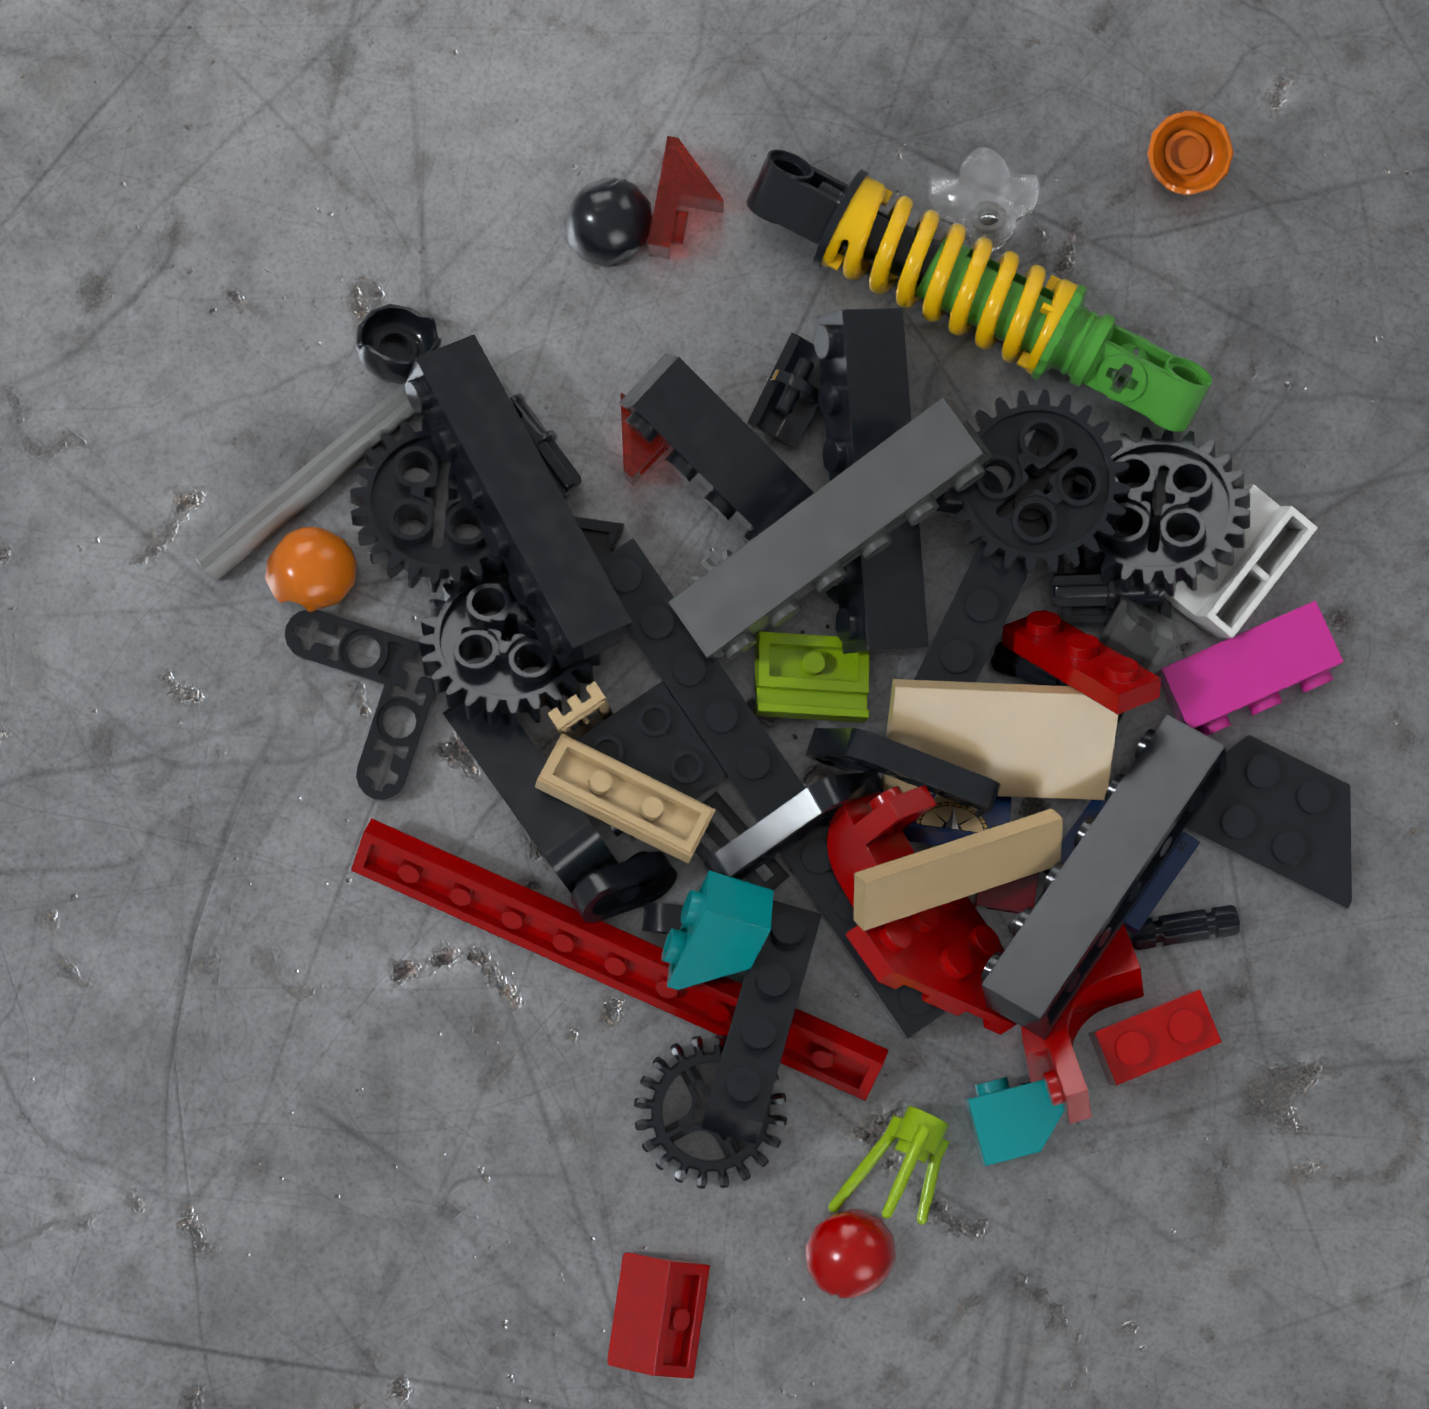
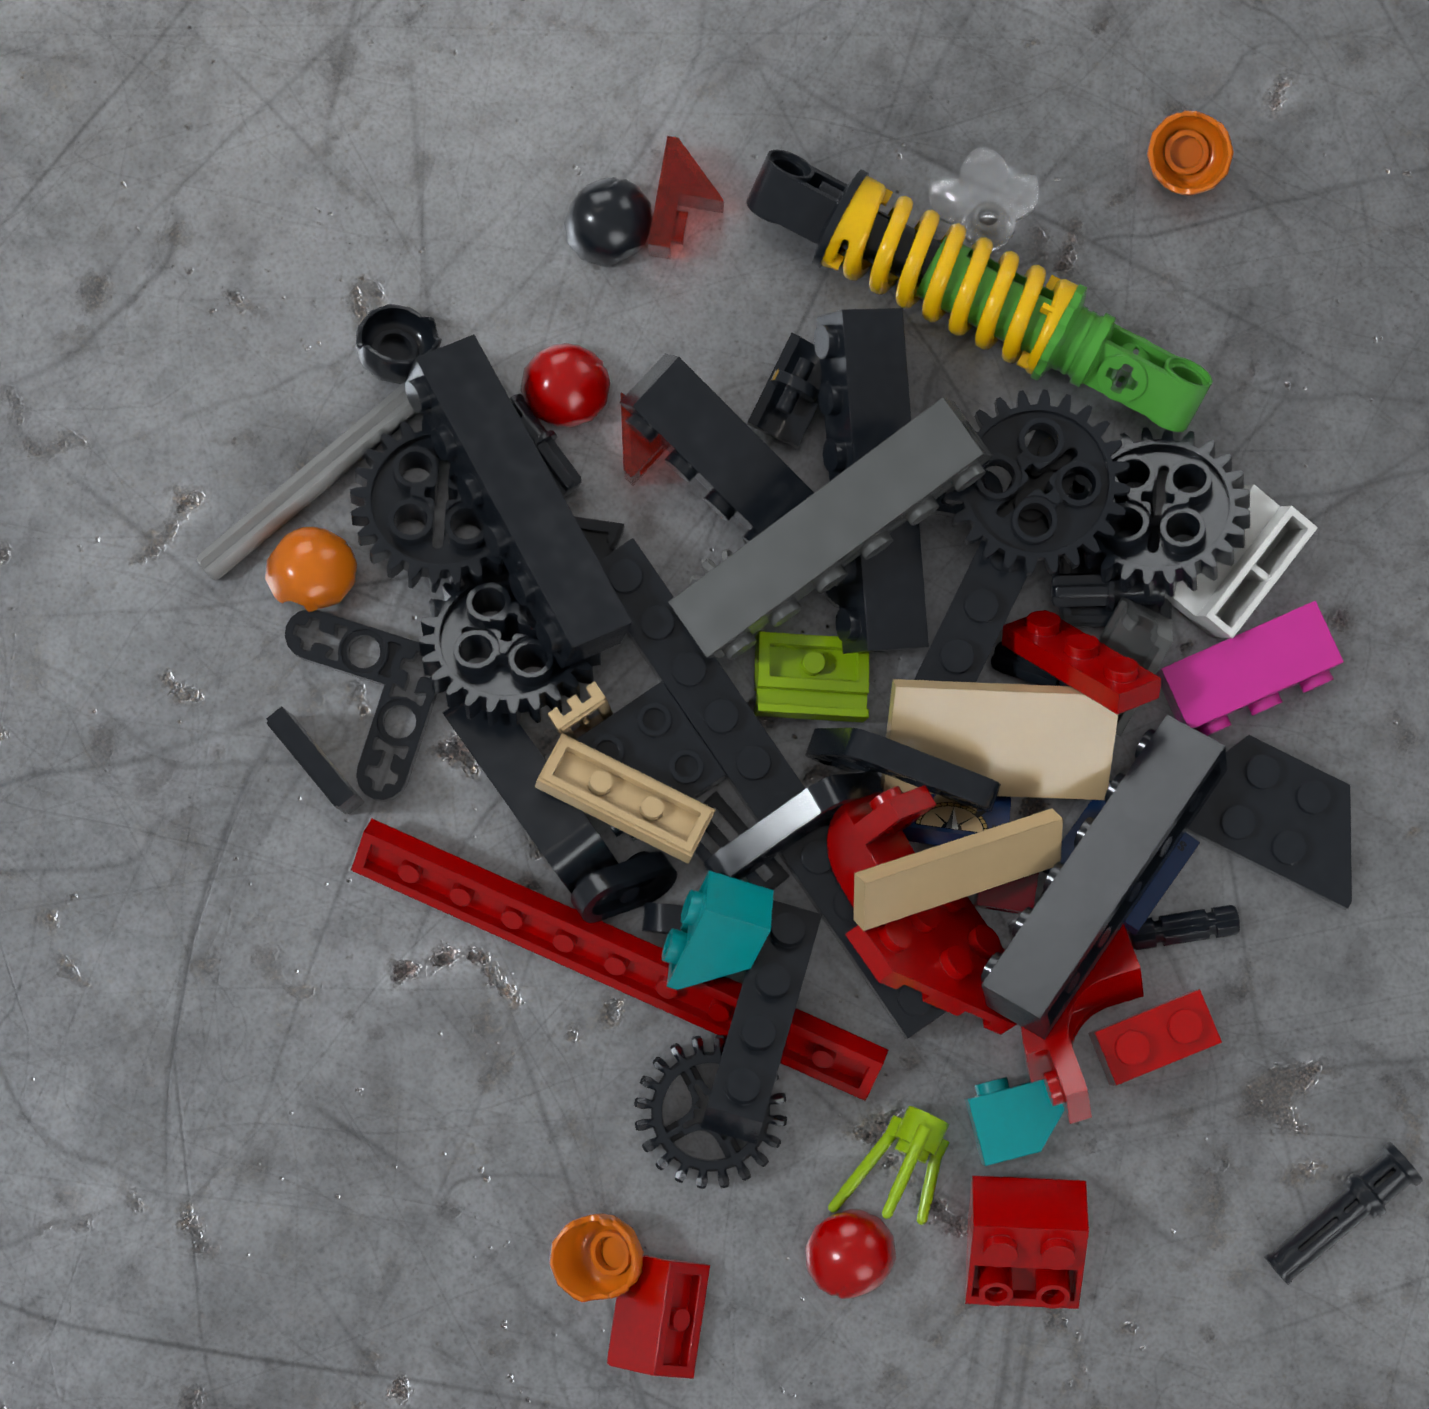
none -> black tile [266,706,364,815]
none -> red hair [520,343,610,428]
none -> orange hair [549,1213,644,1302]
none -> red slope [965,1176,1089,1309]
none -> black pin [1264,1142,1423,1285]

